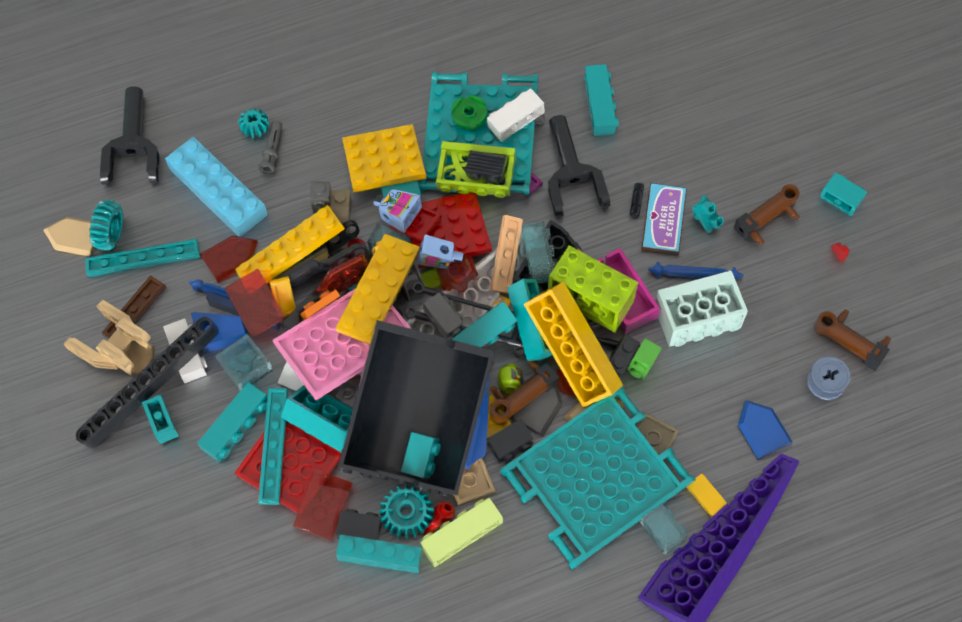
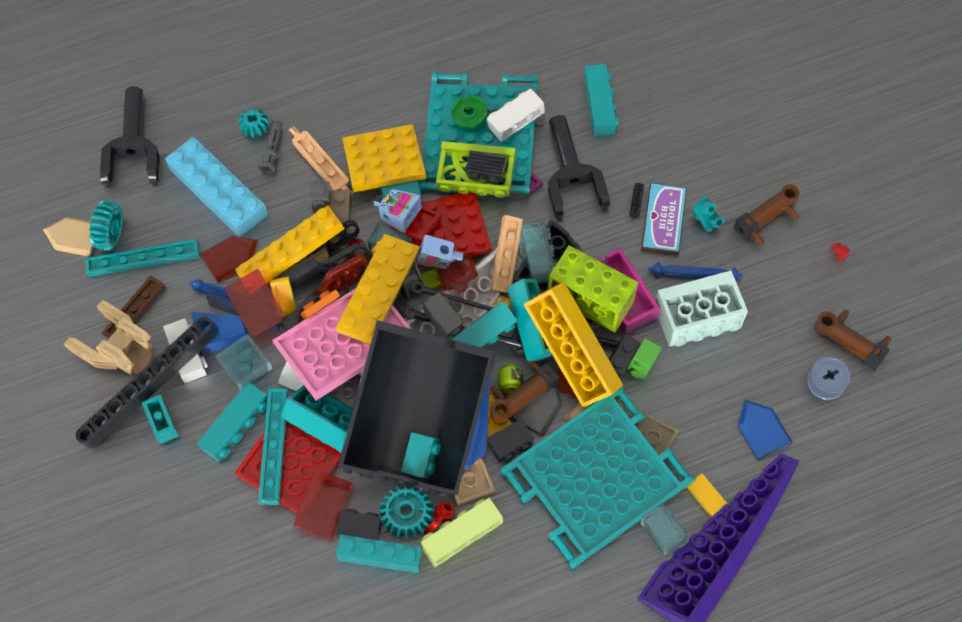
teal brick [820,172,867,216] -> none
none -> light nougat plate [289,126,353,196]

